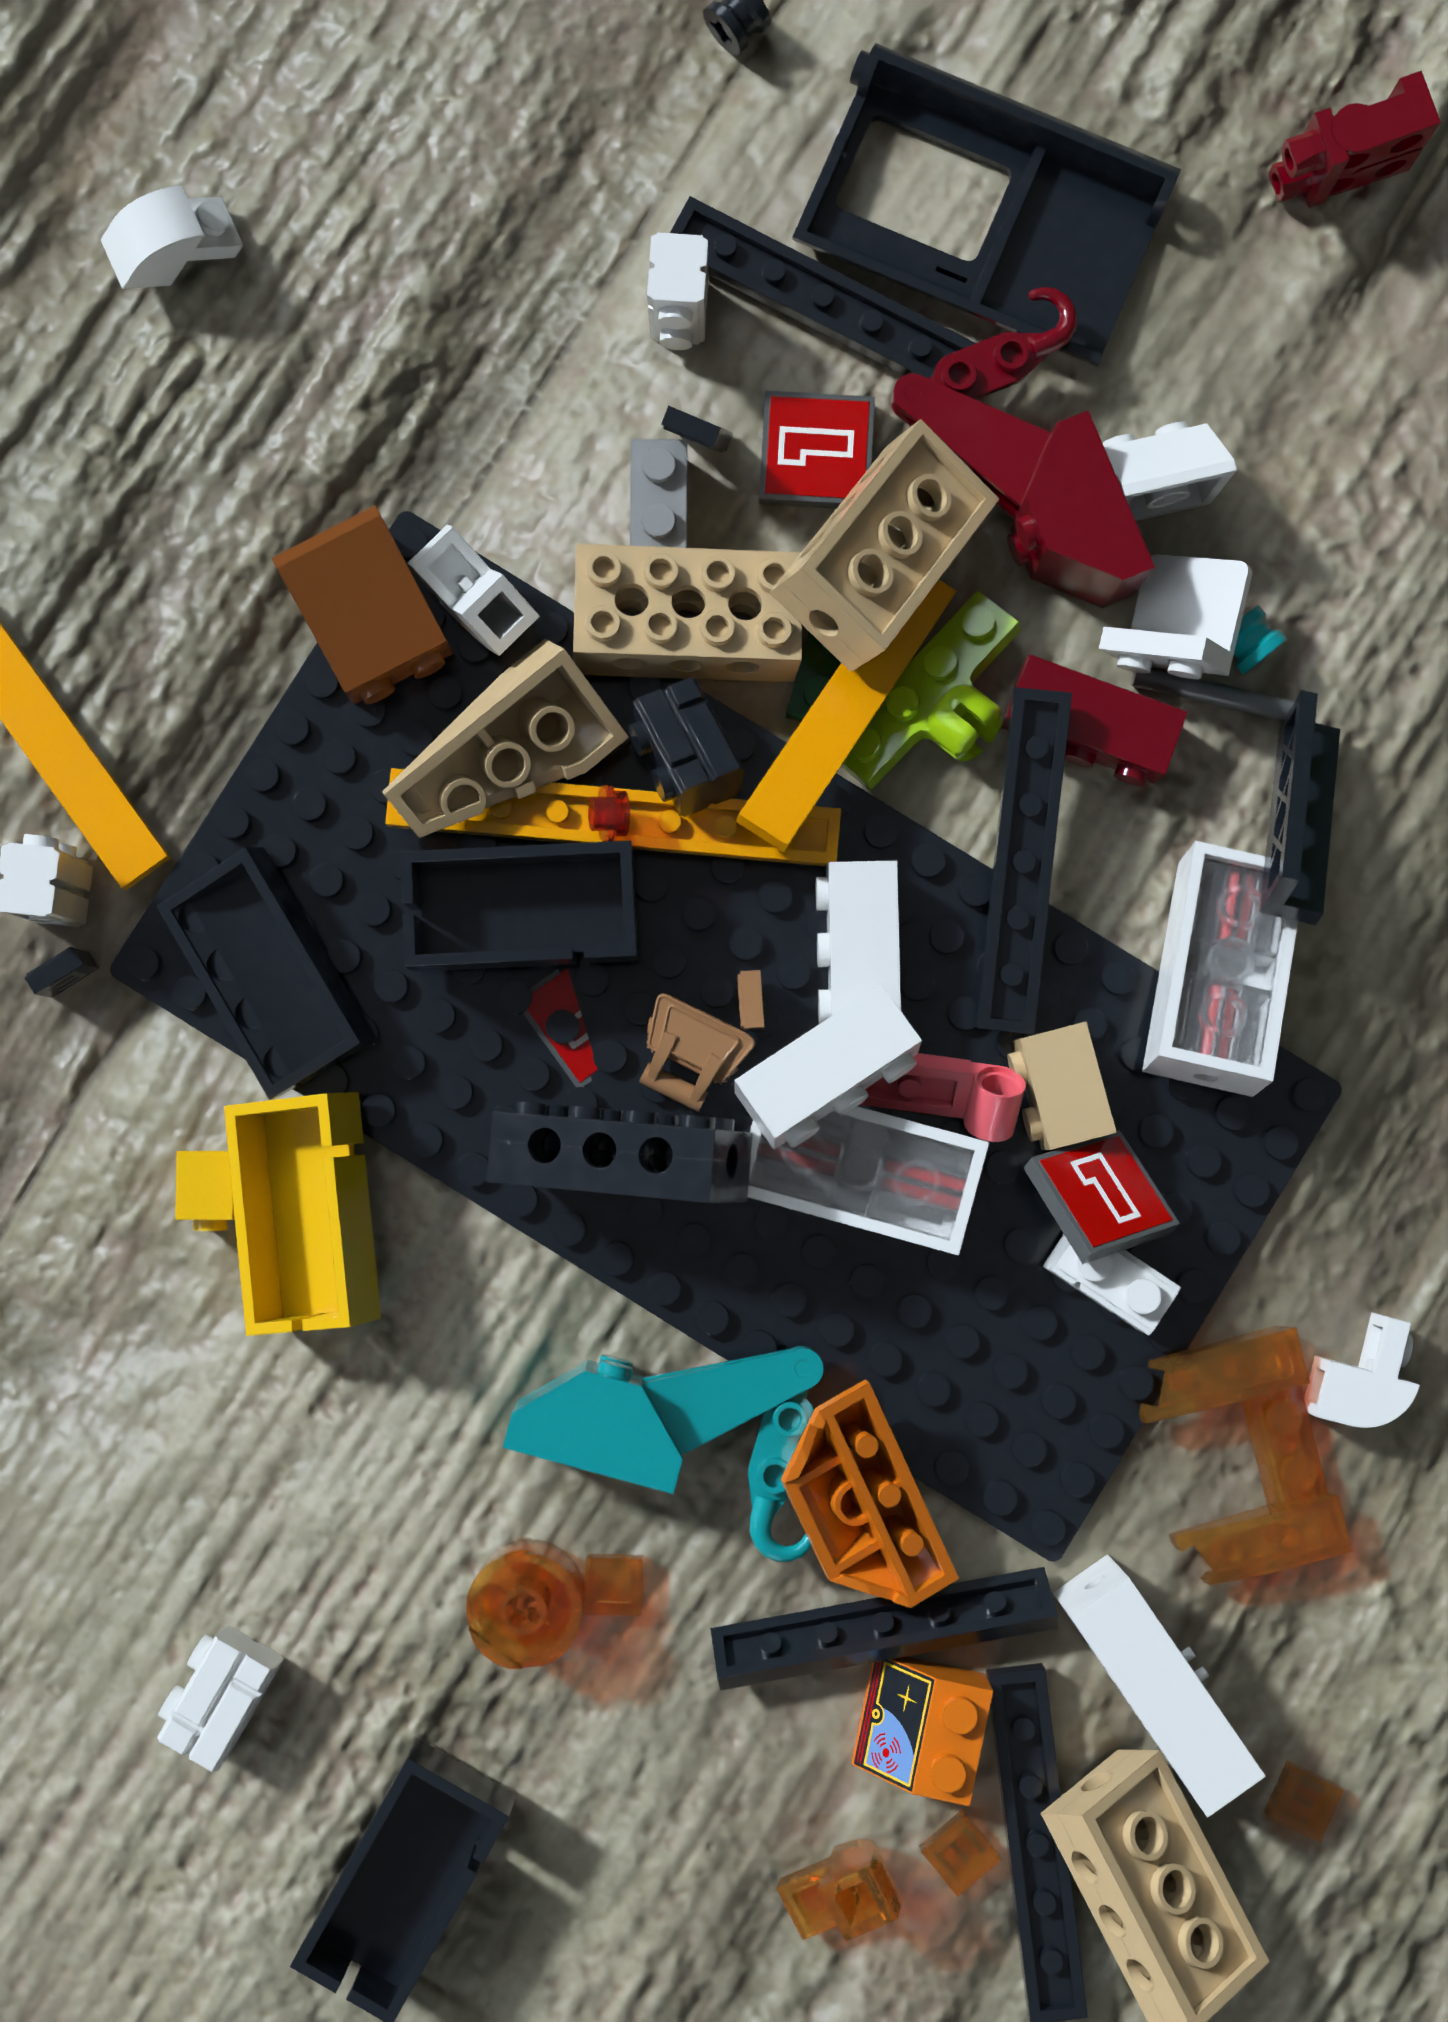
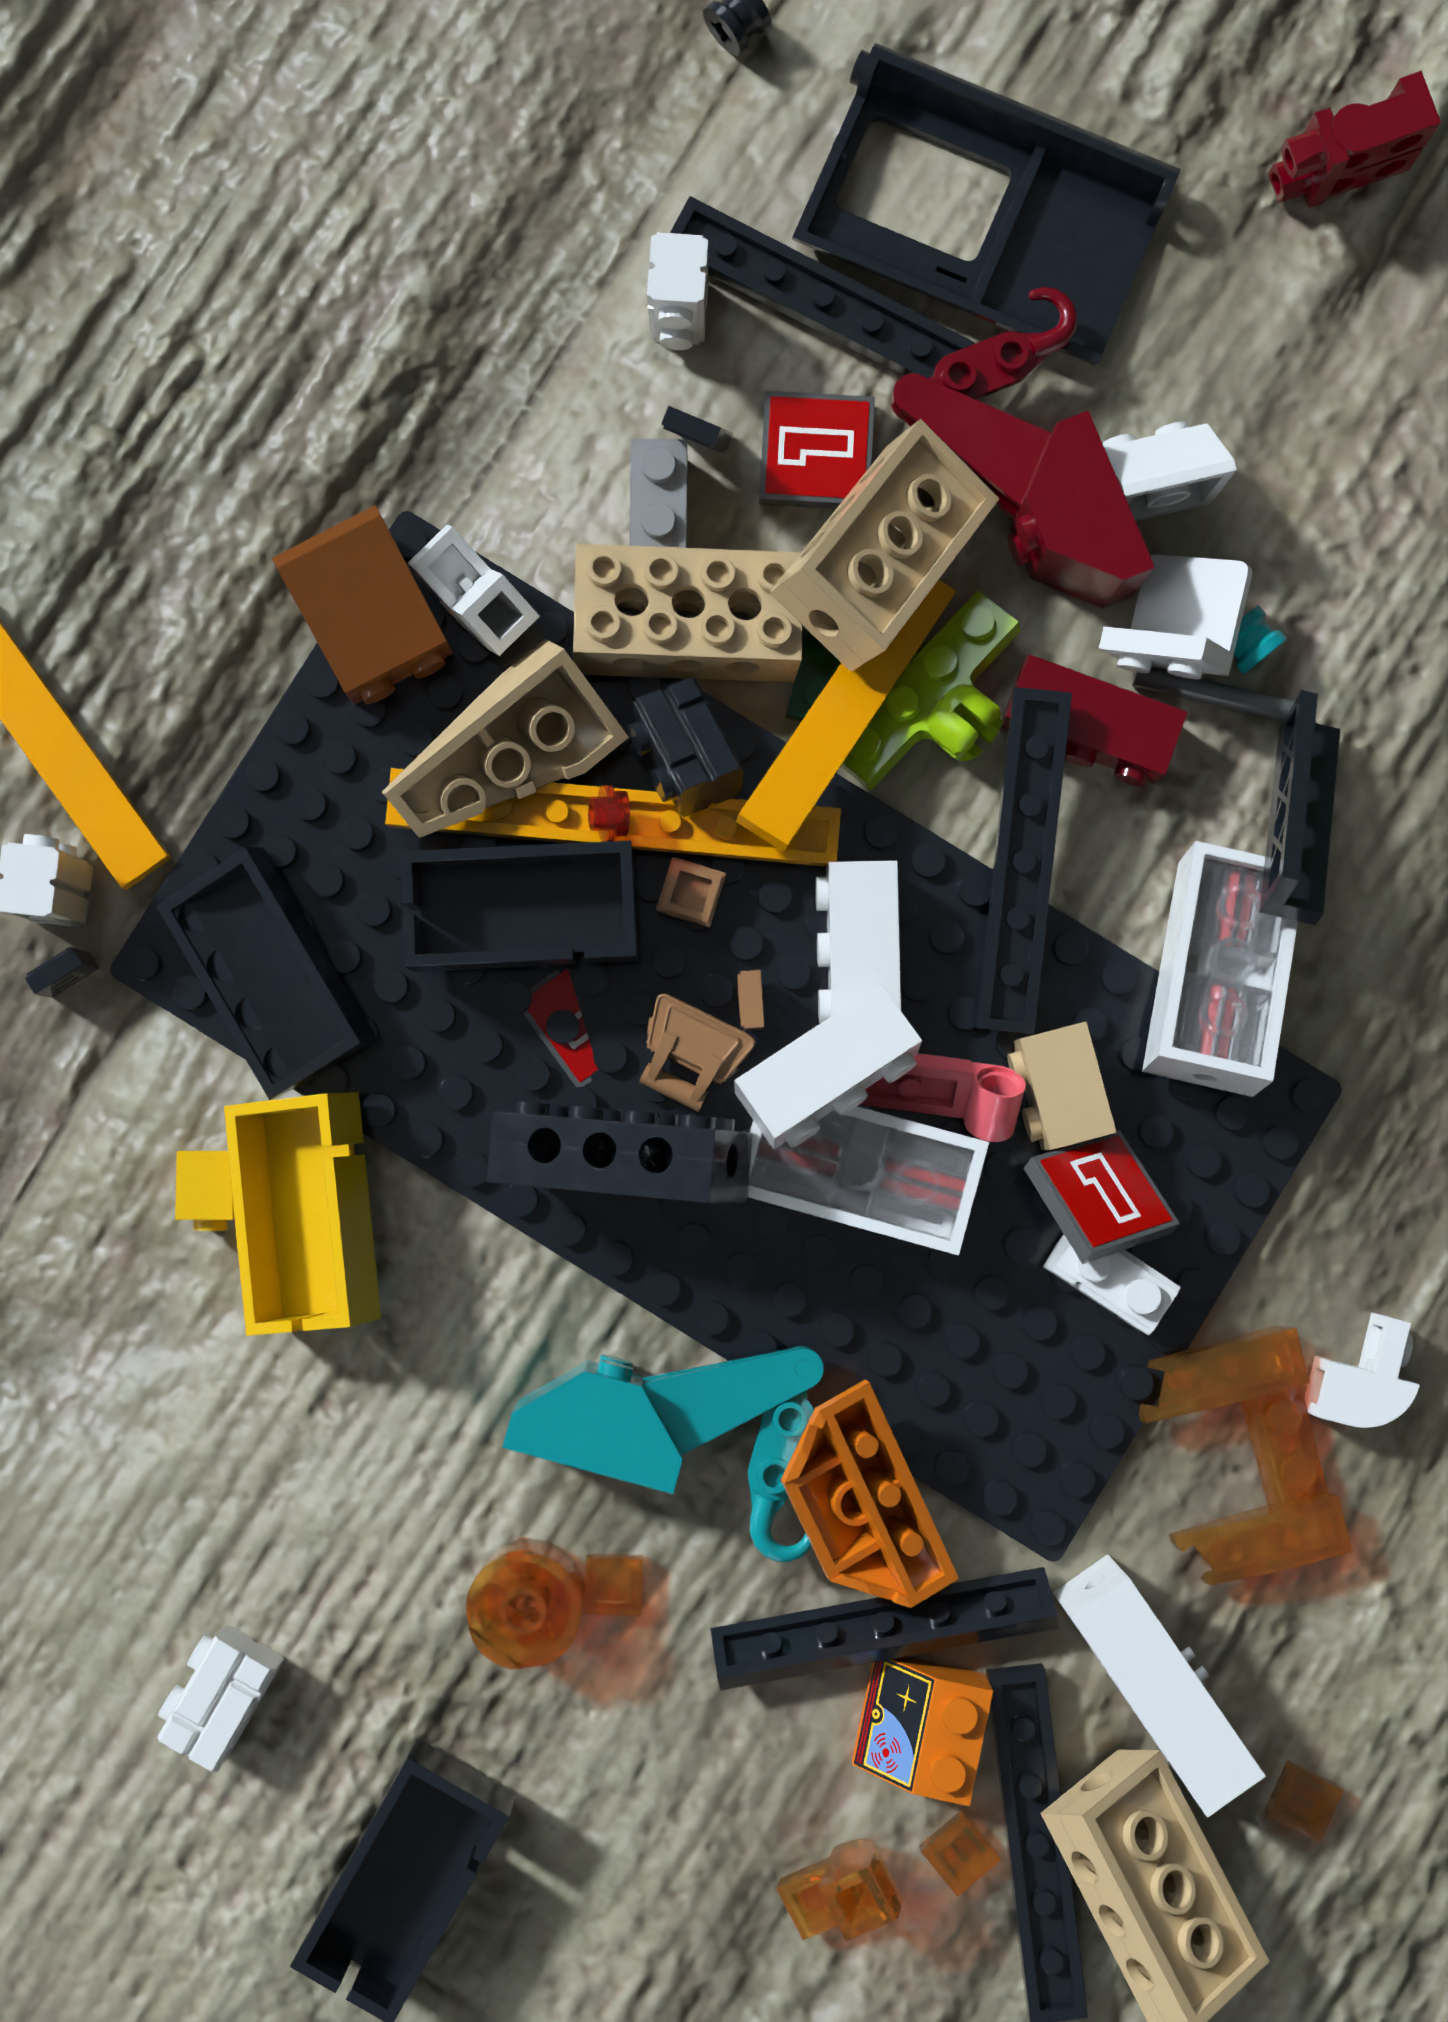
white brick [101,186,243,289] -> none
none -> medium nougat tile [656,857,726,928]

